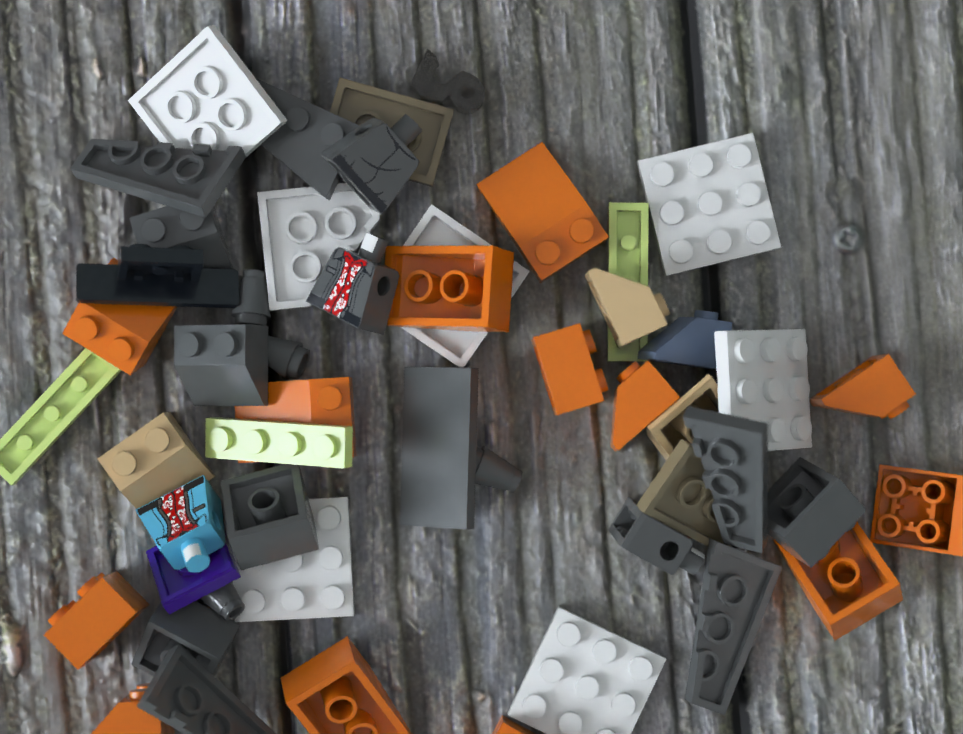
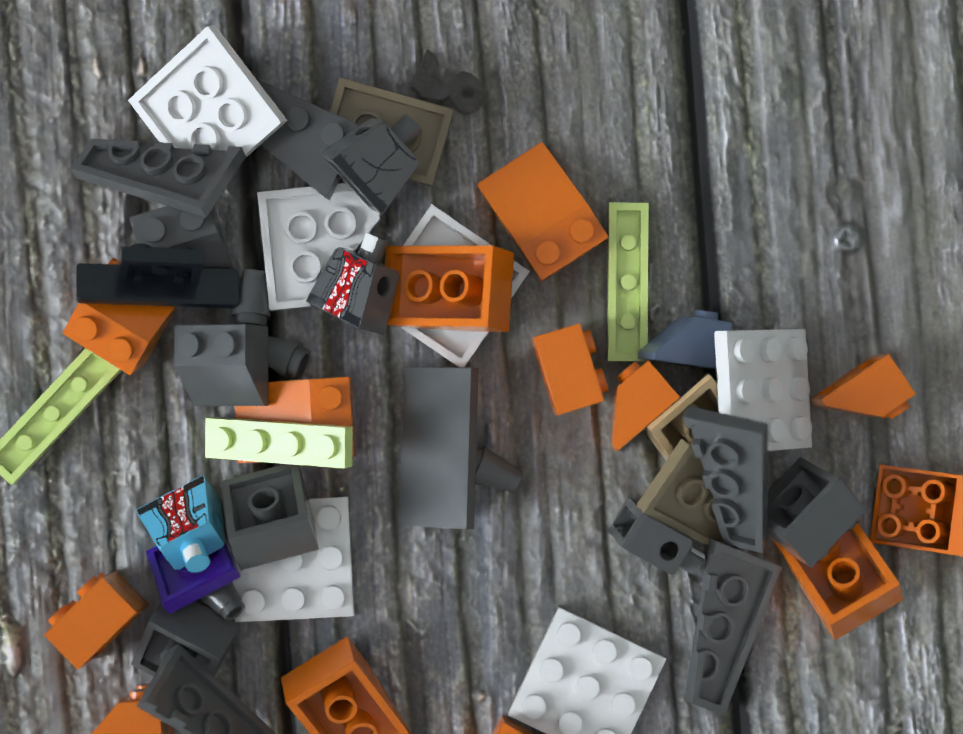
tan slope [97,412,216,509] -> none
tan slope [584,268,670,348] -> none
white plate [637,133,782,276] -> none

